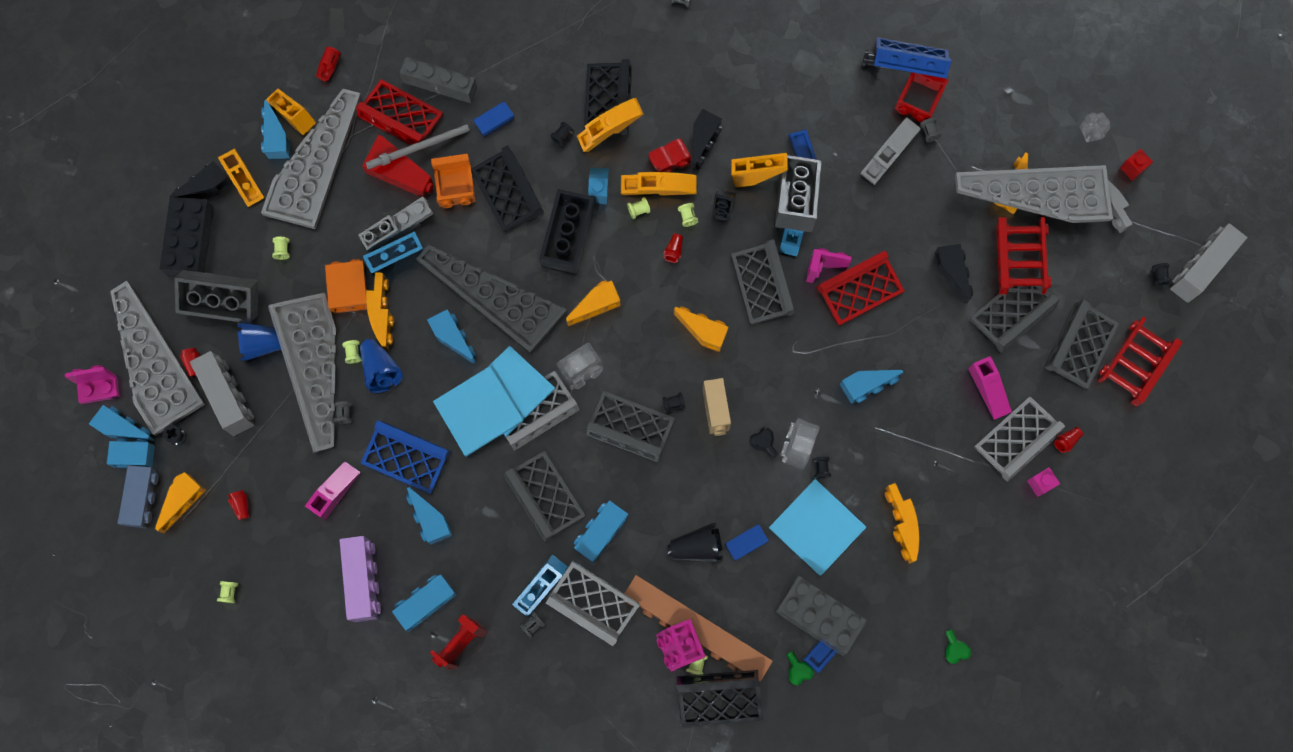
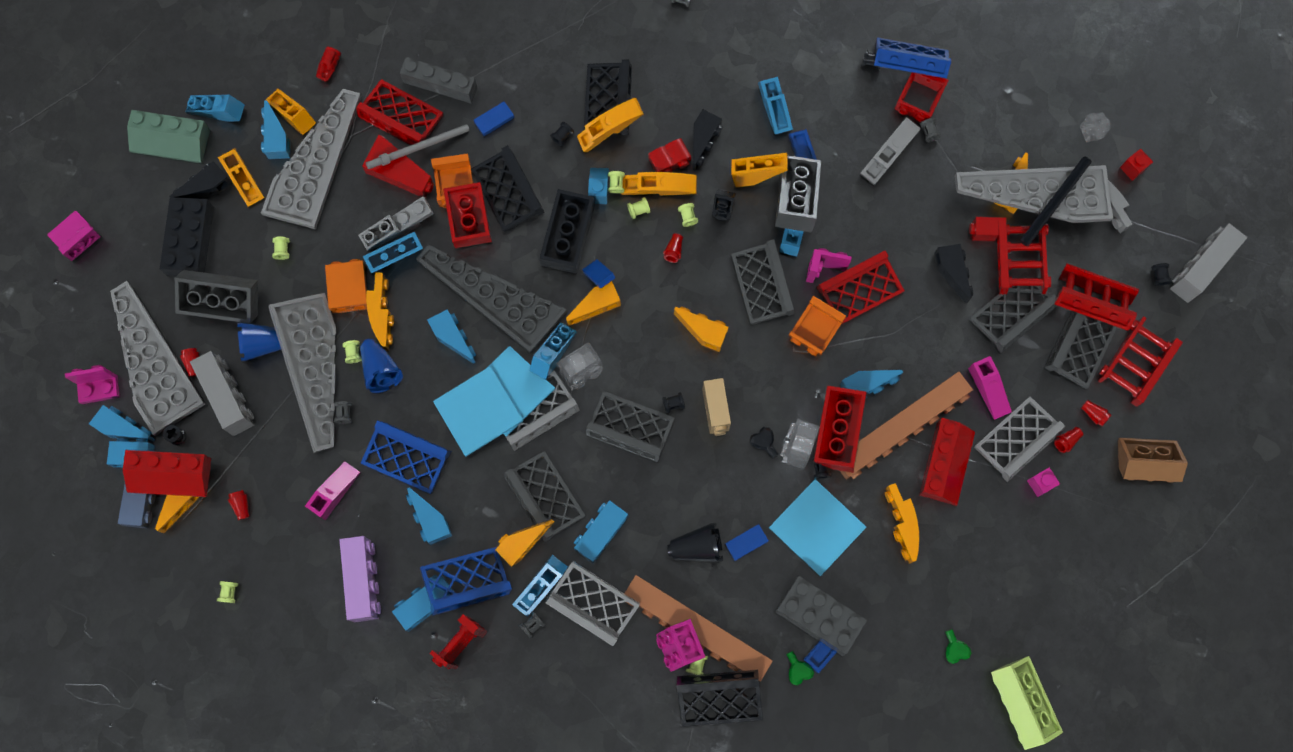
none -> dark pink bracket [48,211,101,261]
none -> red slope [123,450,212,497]
none -> sand green slope [127,110,210,163]
none -> dark azure slope [185,94,245,122]
none -> blue fence [420,547,512,616]
none -> red slope [443,182,492,248]
none -> light orange slope [495,519,554,567]
none -> dark azure slope [529,322,577,380]
none -> blue tile [582,259,615,288]
none -> yellowish green bush [608,171,625,193]
none -> dark azure slope [758,77,793,135]
none -> orange panel [789,296,846,357]
none -> red slope [814,386,866,473]
none -> nougat brick [840,372,973,480]
none -> red slope [919,418,975,506]
none -> red brick [969,217,999,241]
none -> yellowish green slope [991,656,1063,750]
none -> black axle [1020,156,1092,246]
none -> red fence [1054,263,1139,331]
none -> red cone [1081,400,1112,427]
none -> medium nougat slope [1118,438,1188,482]

